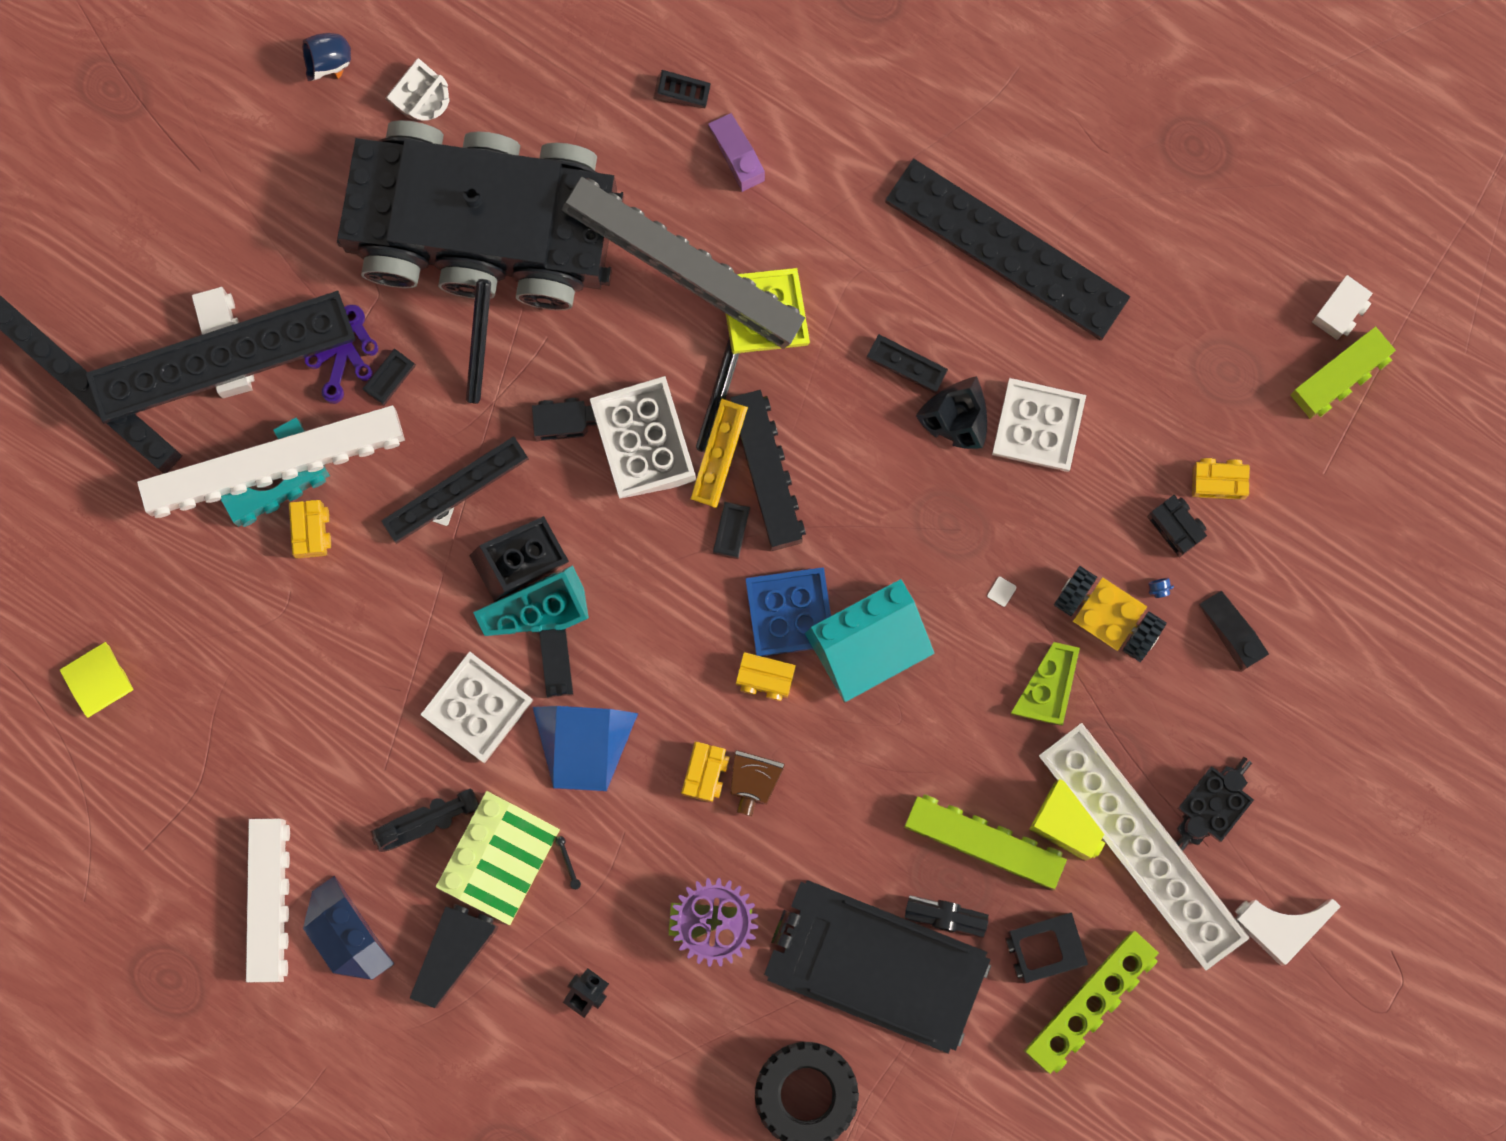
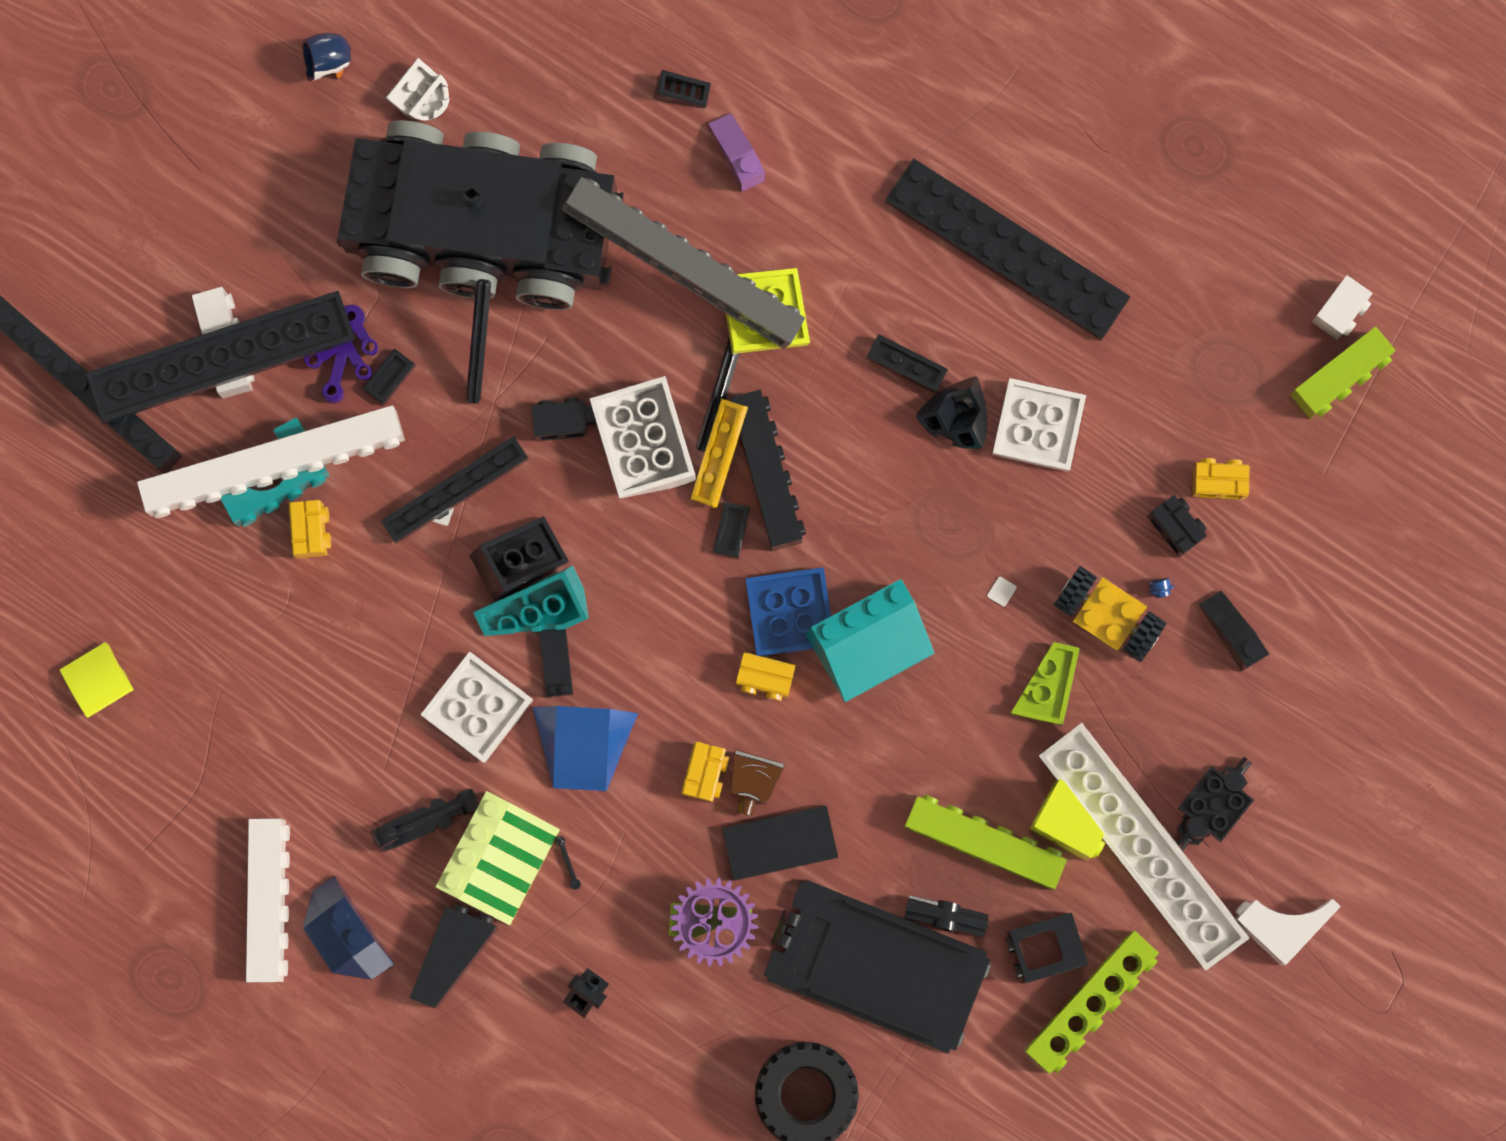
none -> black tile [722,805,838,881]

